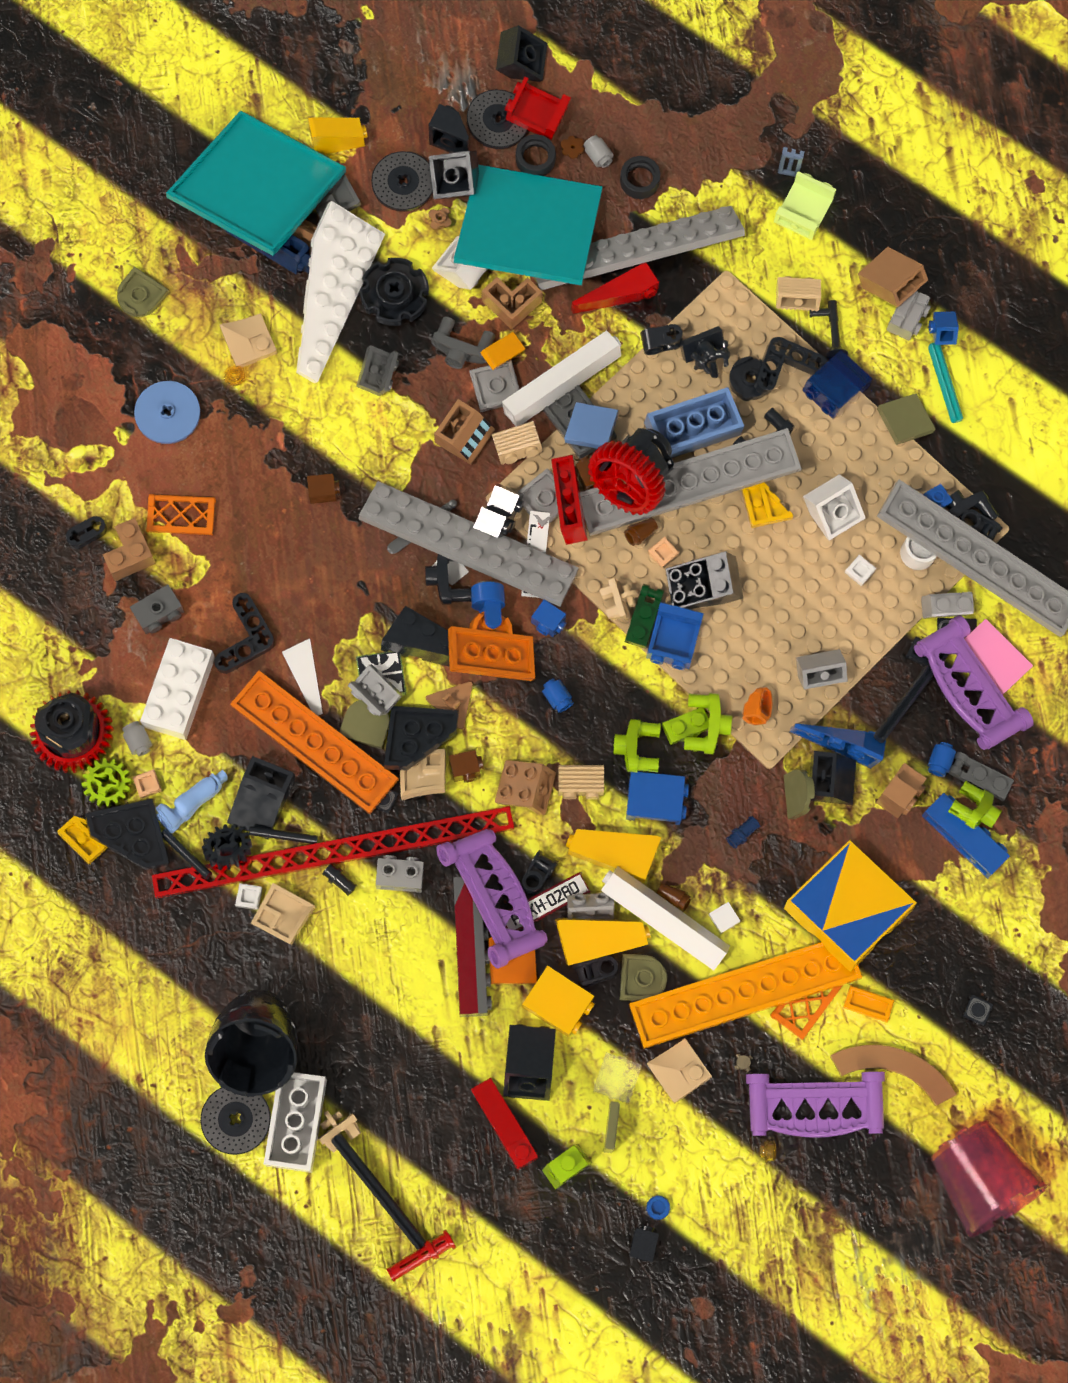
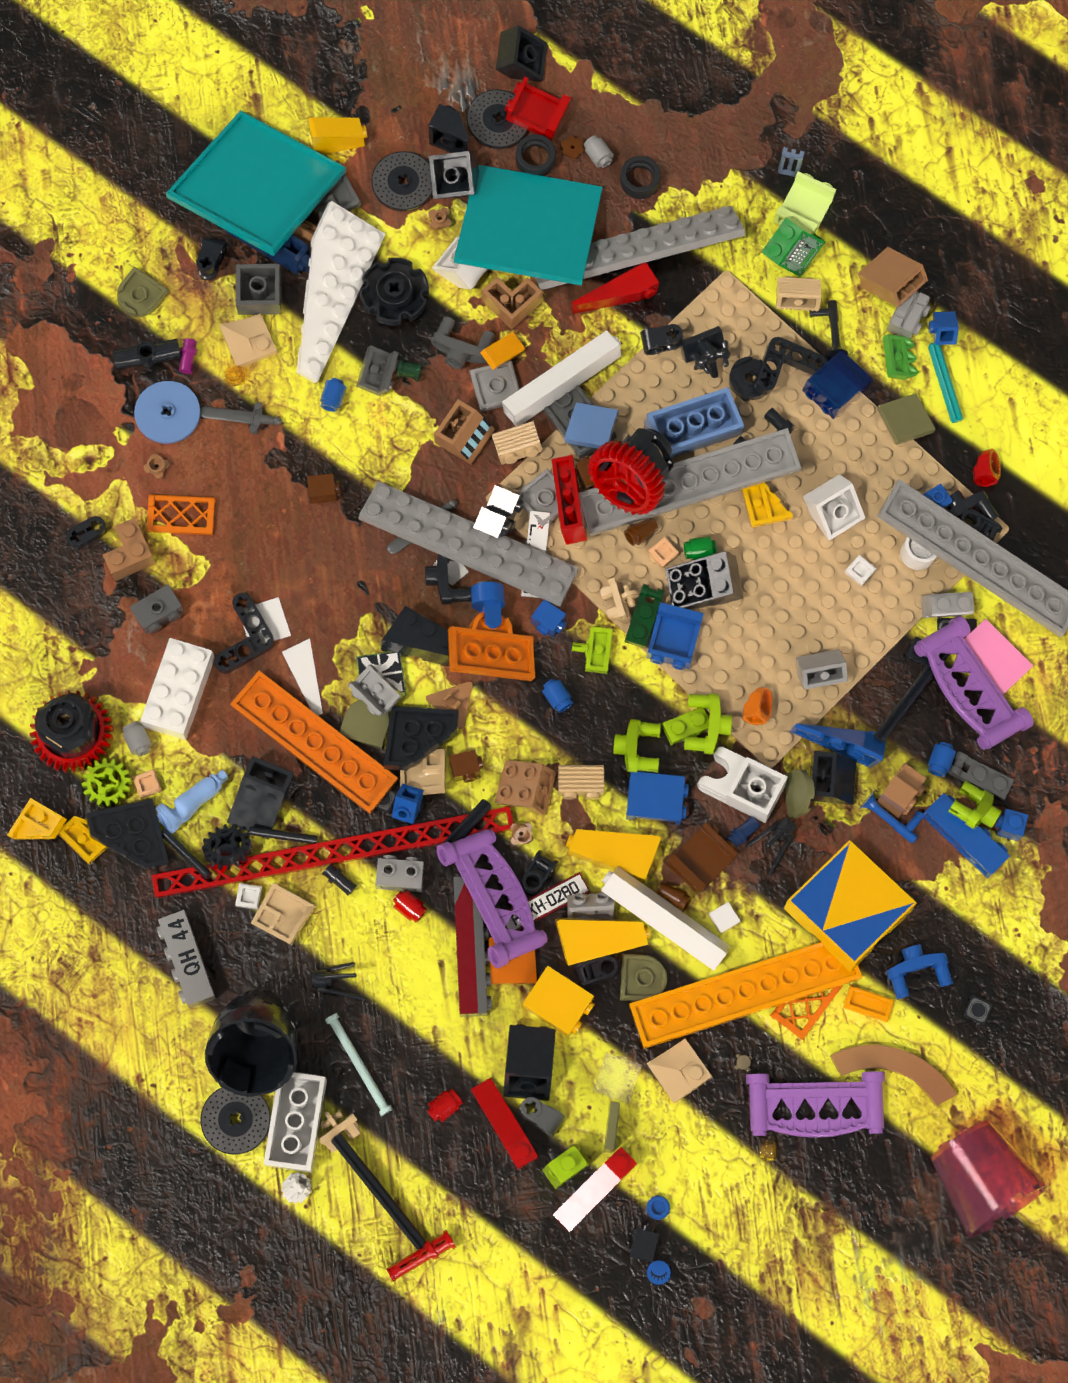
none -> yellow wing [7,798,67,839]
none -> black piece [113,339,181,370]
none -> medium nougat plate [144,454,170,479]
none -> light grey brick [156,910,216,1008]
none -> magenta pin [179,338,198,374]
none -> black piece [196,236,227,281]
none -> dark grey sword [200,402,282,435]
none -> dark grey brick [236,264,281,315]
none -> white sticker [242,597,291,644]
none -> white gear [281,1172,312,1204]
none -> black plant [312,962,366,1001]
none -> blue brick [320,378,347,412]
none -> light aqua bar [325,1013,393,1116]
none -> blue brick [392,784,424,824]
none -> red brick [393,890,427,923]
none -> clear green bush [397,359,422,382]
none -> red brick [427,1089,463,1123]
none -> black axle [443,799,492,843]
none -> medium nougat plate [510,822,532,845]
none -> dark grey piece [519,1097,565,1137]
none -> slope [553,1147,637,1232]
none -> lime plate [572,626,613,674]
none -> blue tile [646,1260,671,1285]
none -> reddish brown panel [666,822,738,895]
none -> green brick [683,536,717,561]
none -> white brick [697,747,787,823]
none -> black plant [746,817,797,875]
none -> green slope [762,216,826,277]
none -> blue piece [859,791,925,844]
none -> bright green plate [883,334,919,380]
none -> blue connector [886,944,953,1000]
none -> red rock [973,448,1001,487]
none -> blue brick [995,809,1028,842]

